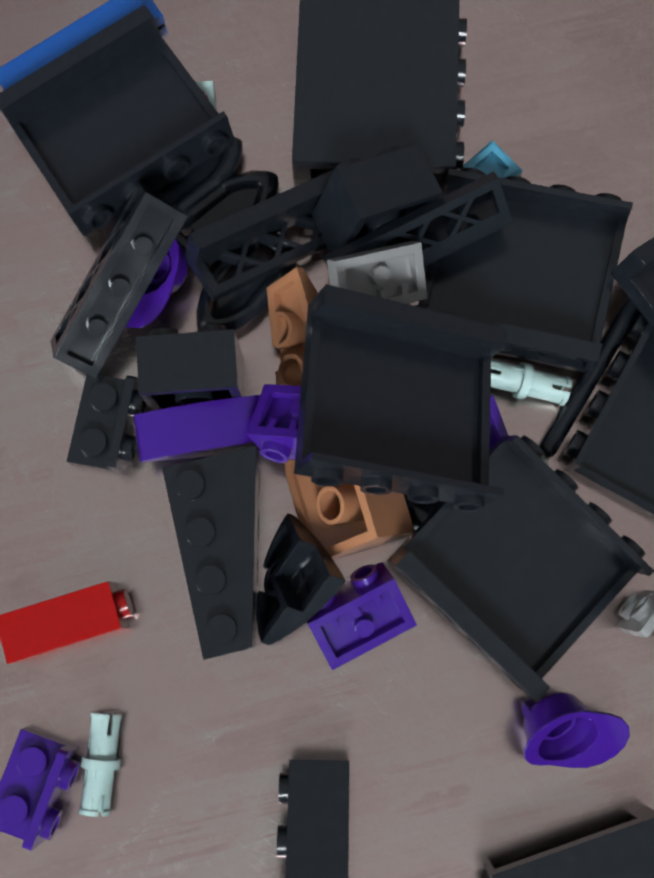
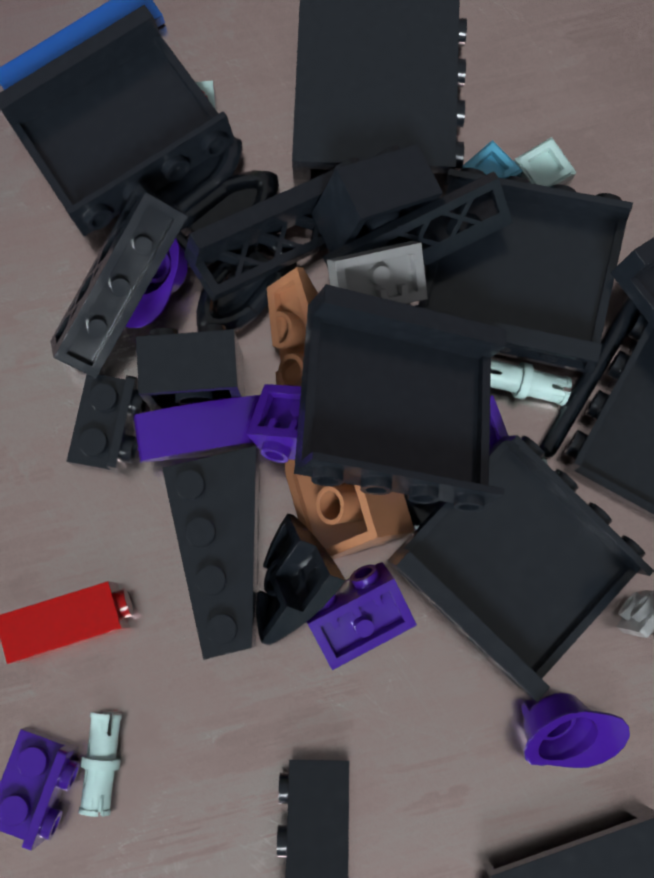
none -> light aqua tile [514,137,576,187]

